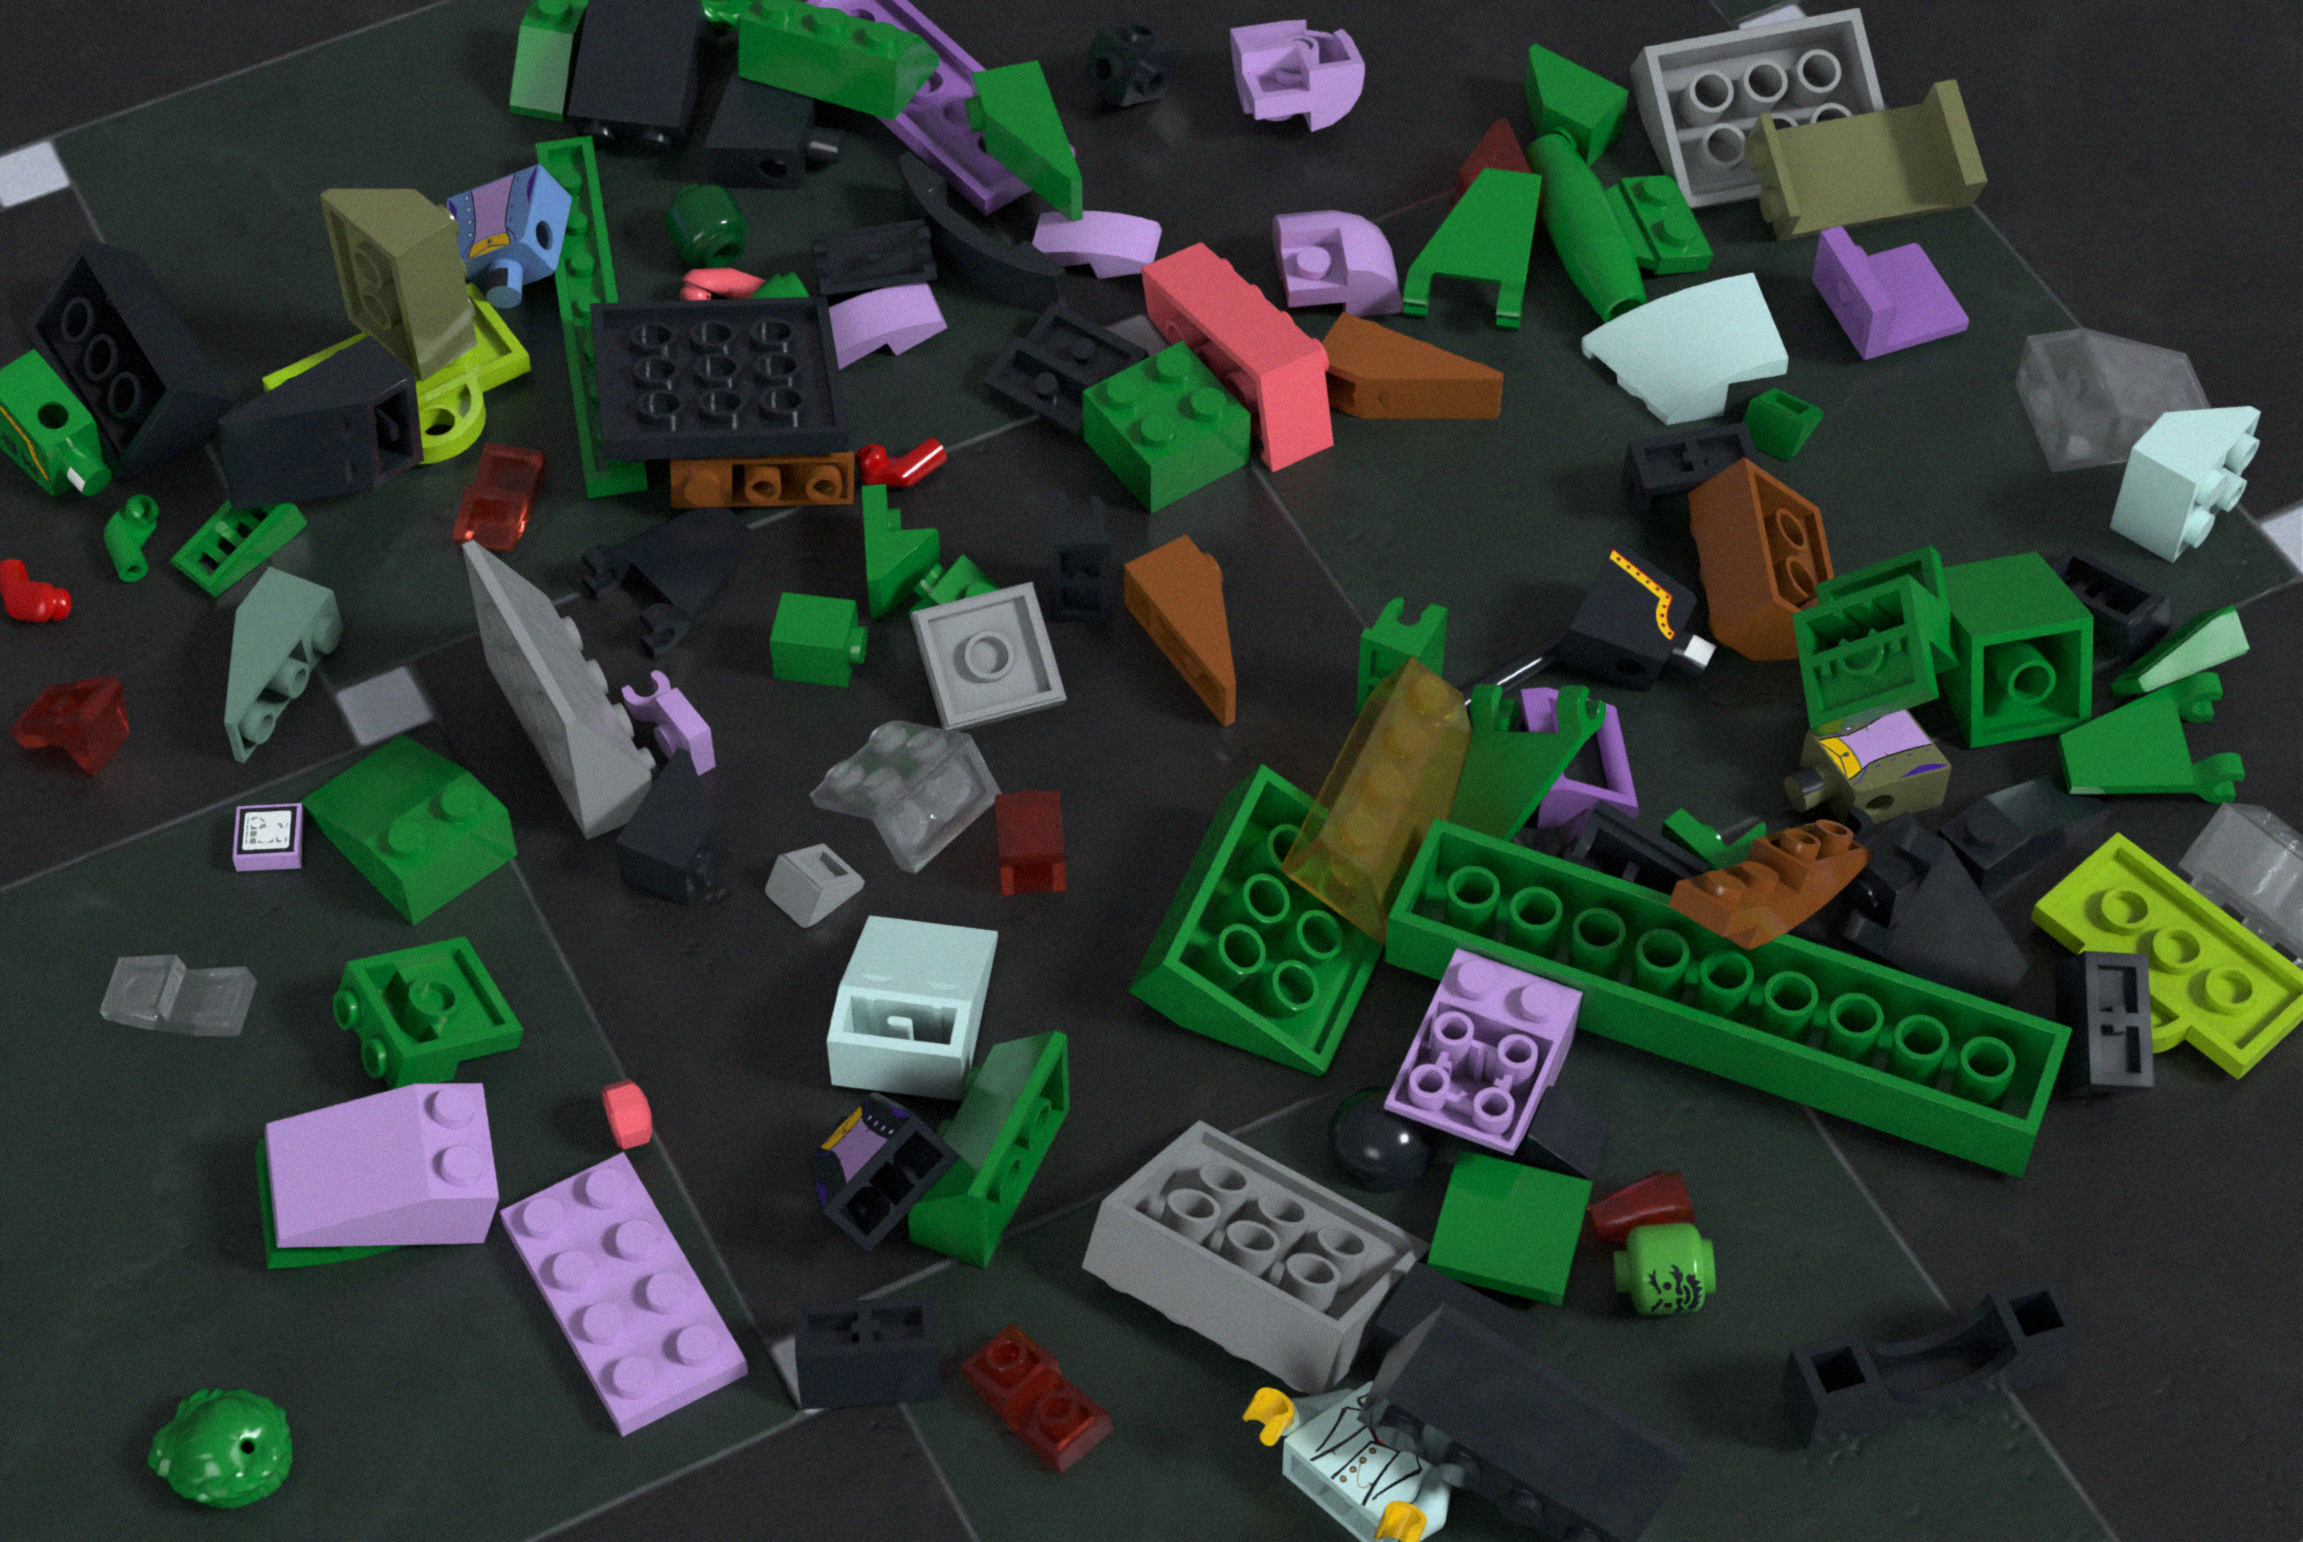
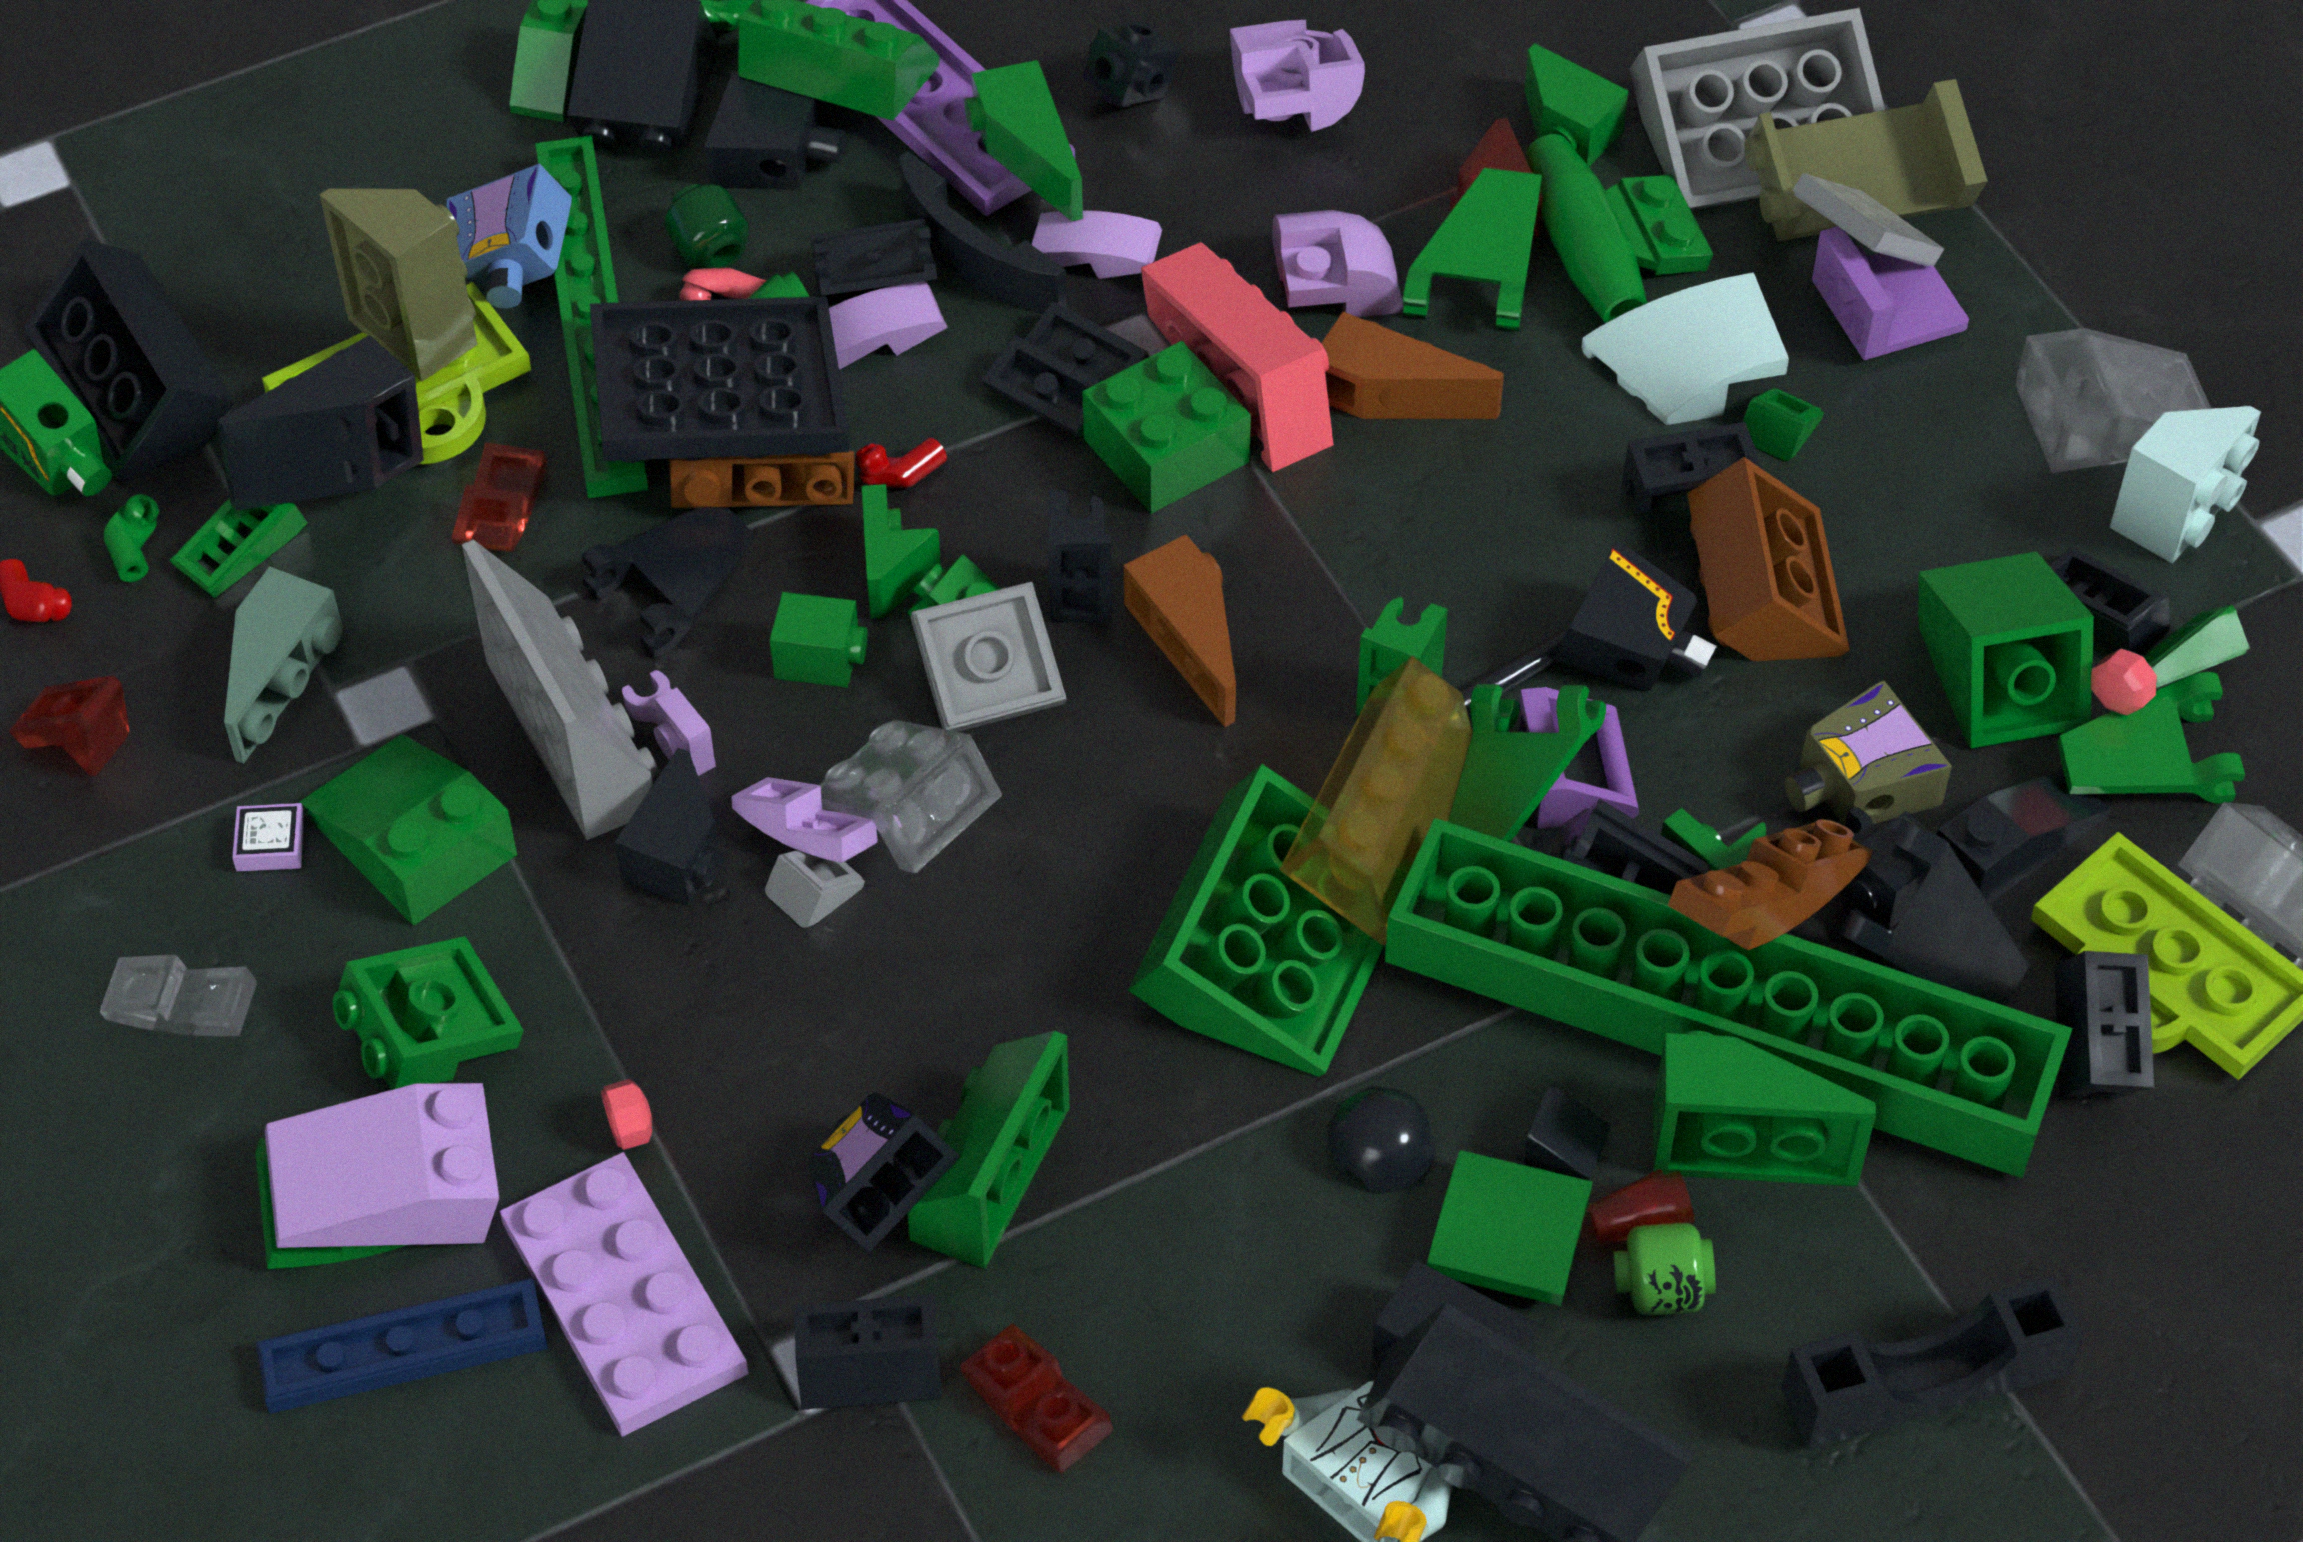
green hair [147,1387,293,1509] -> none
light aqua slope [827,915,998,1101] -> none
clear red brick [995,790,1066,895] -> none
light grey slope [1081,1120,1431,1396] -> none
lavender slope [1384,948,1583,1156] -> none
green bracket [1792,545,1960,737] -> none
none -> dark blue tile [256,1278,548,1414]
none -> lavender slope [731,777,877,863]
none -> green slope [1653,1031,1876,1187]
none -> light grey tile [1792,173,1944,267]
none -> coral tile [2091,648,2157,716]

